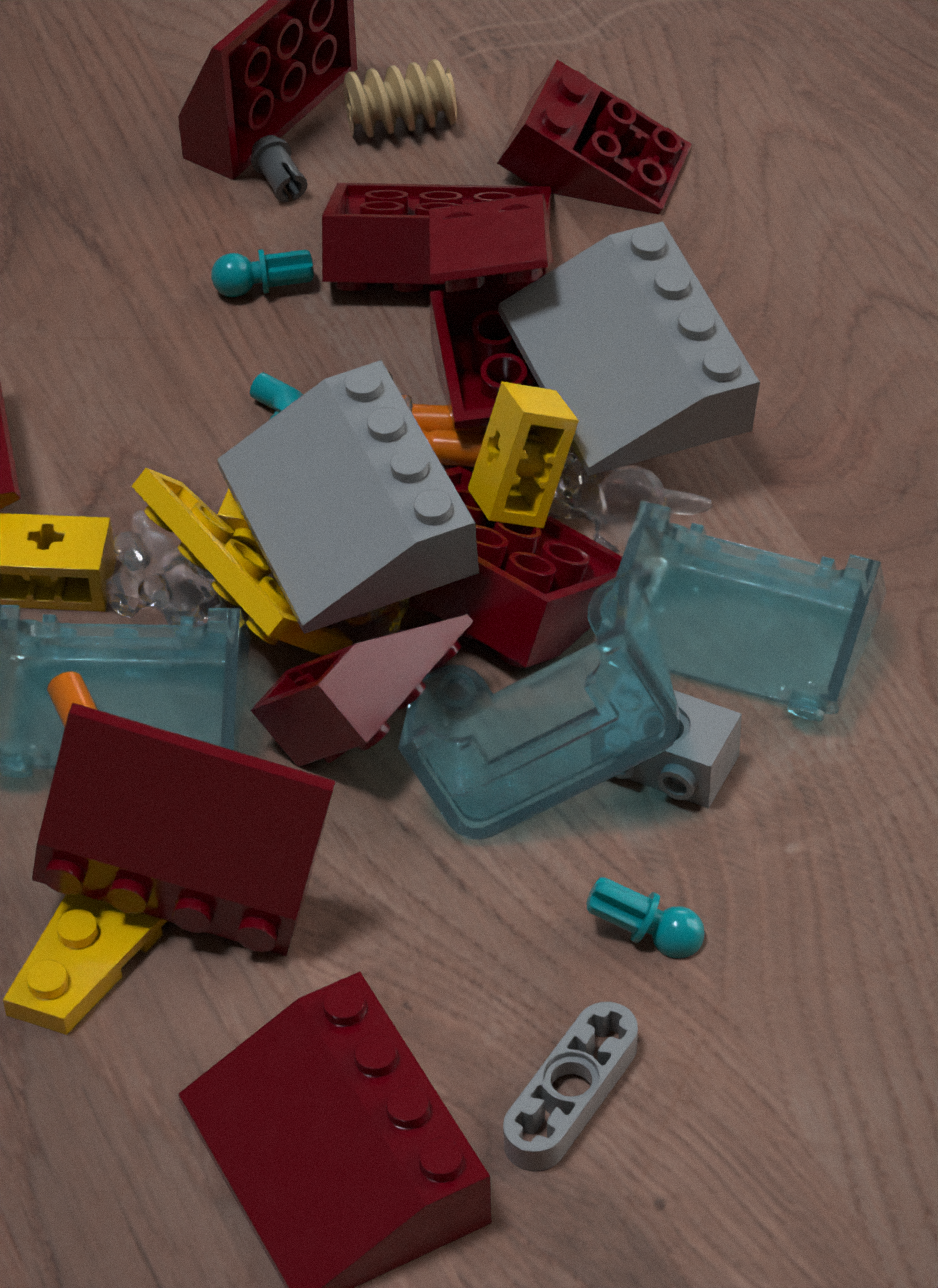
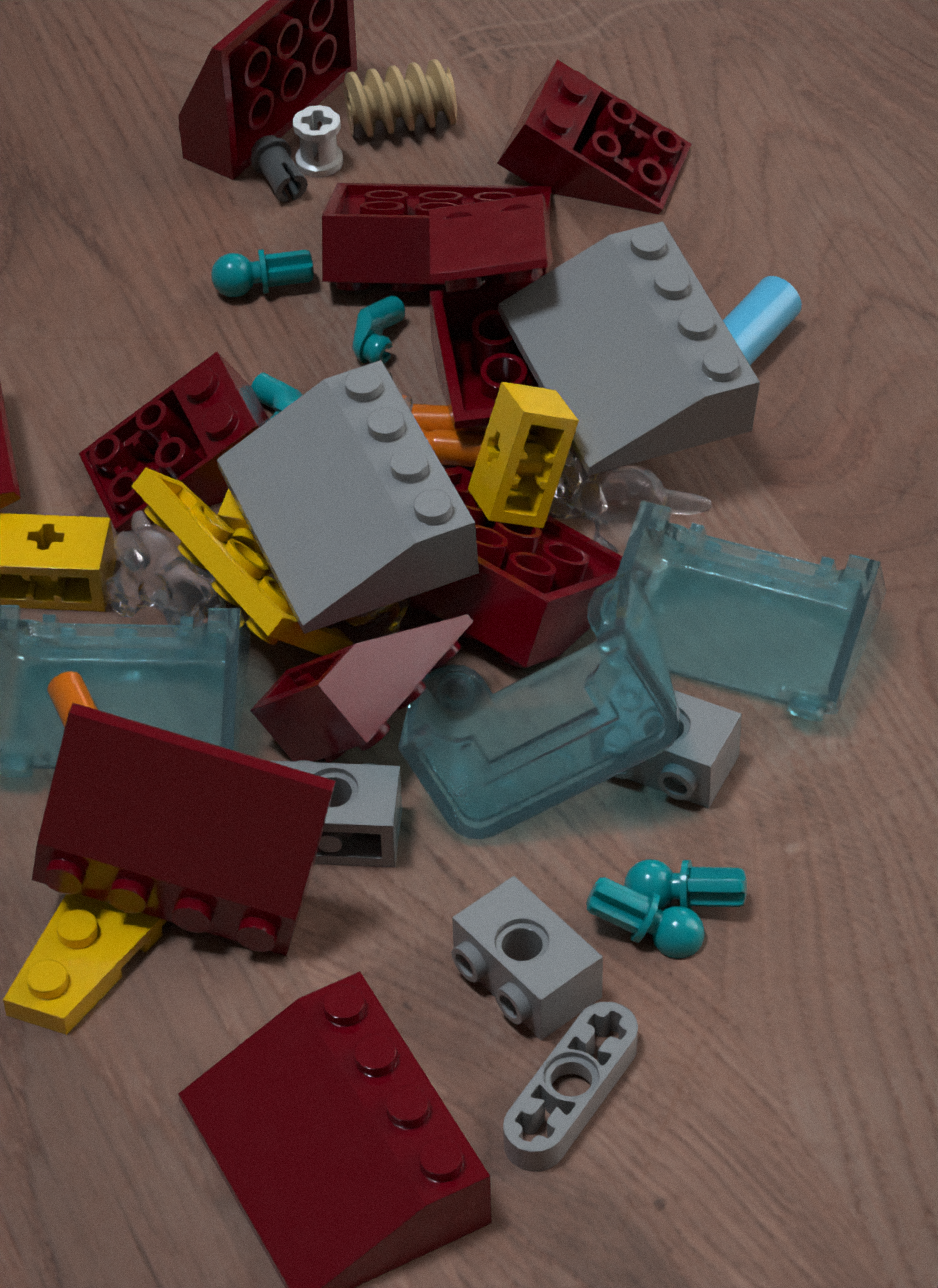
none -> dark red slope [78,352,270,533]
none -> light grey brick [271,760,402,867]
none -> white bush [293,105,343,178]
none -> teal arm [352,296,405,364]
none -> light grey brick [451,876,603,1040]
none -> teal axle [624,859,747,910]
none -> medium azure piece [723,276,802,365]

